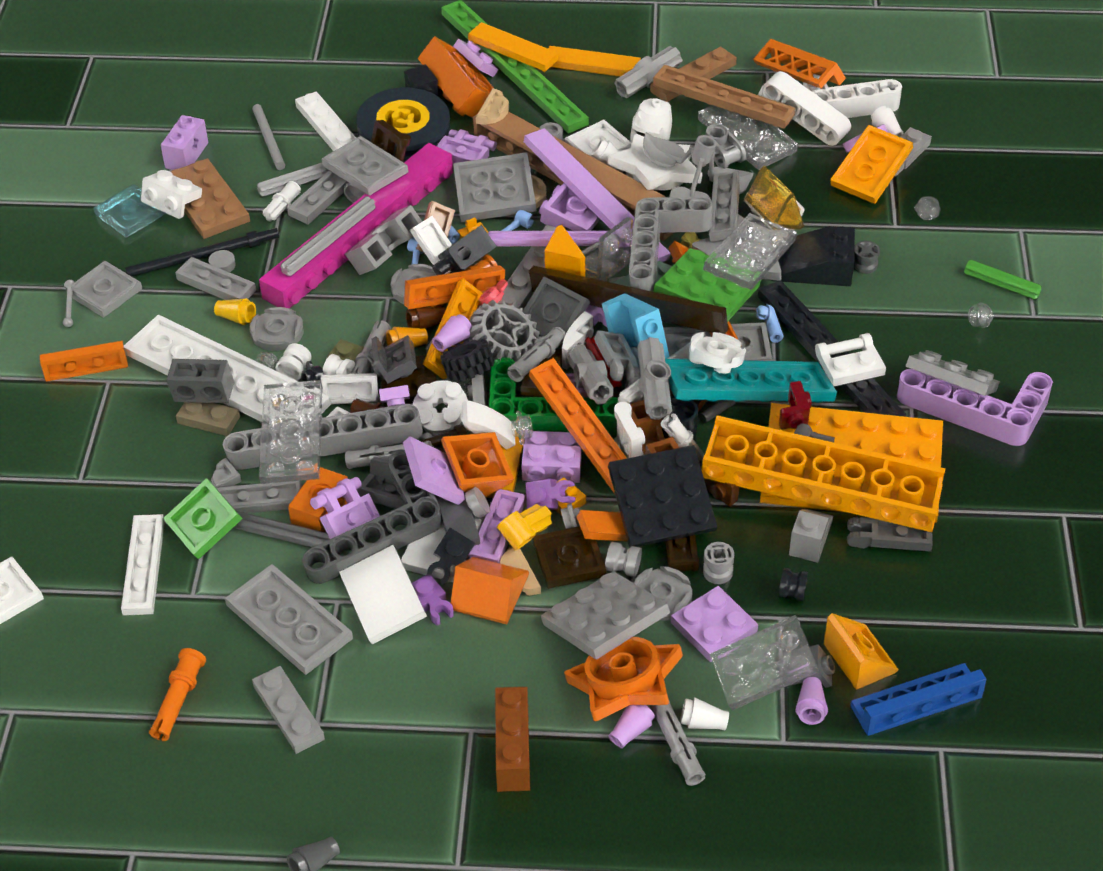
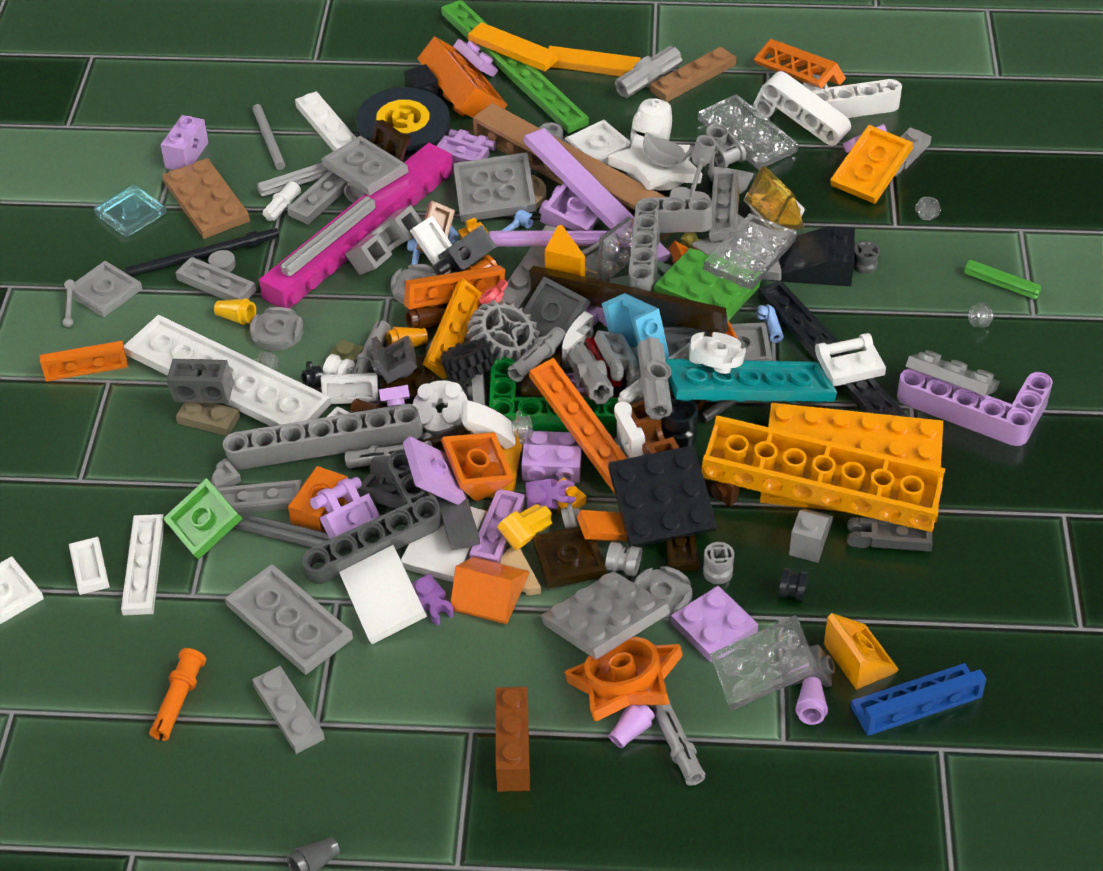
white bracket [141,170,202,219] -> none
clear plate [259,380,323,484] -> none
white wheel [276,343,312,381] -> none
black plate [427,528,475,585] -> none
lavender cone [432,314,472,352] -> none
light grey tile [465,487,490,518] -> none
tan tile [476,88,509,125] -> none
white cone [591,139,623,173] -> none
medium nougat plate [653,65,795,129] -> none
white axle [661,414,704,462] -> none
white cone [680,697,729,731] -> none
dark red bracket [779,381,812,430] -> none
dark grey hand [794,423,835,443] -> none
white cone [871,106,904,137] -> none
none -> white tile [69,537,110,595]

